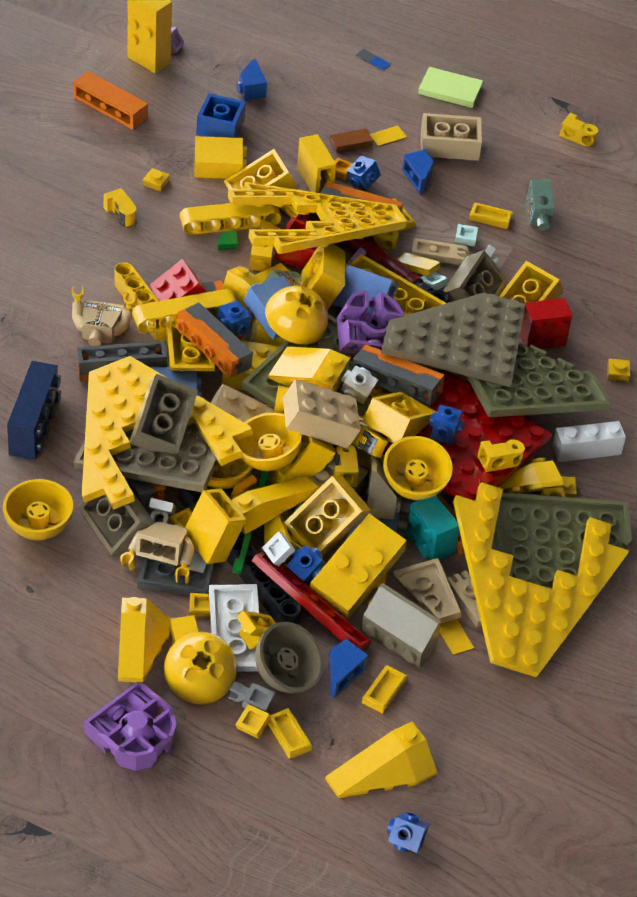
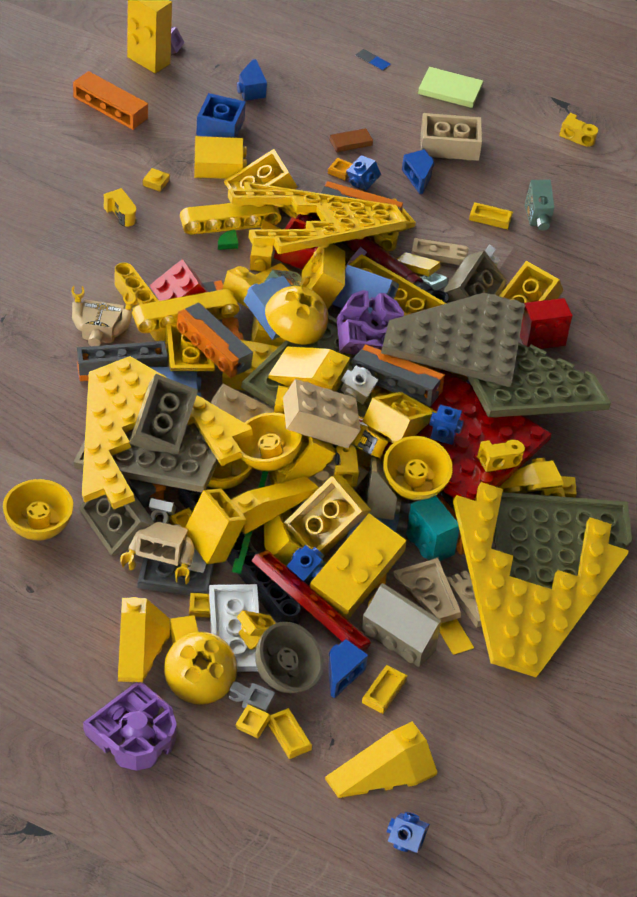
dark blue brick [7,361,62,460] -> none
blue brick [218,300,251,337] -> none
light orange tile [230,474,257,498] -> none
white tile [262,532,295,566] -> none
yellow brick [297,134,336,193] -> none
yellow sticker [370,126,407,146] -> none
light aqua plate [455,224,478,247] -> none
white brick [552,421,626,462] -> none
yellow plate [607,359,630,382] -> none

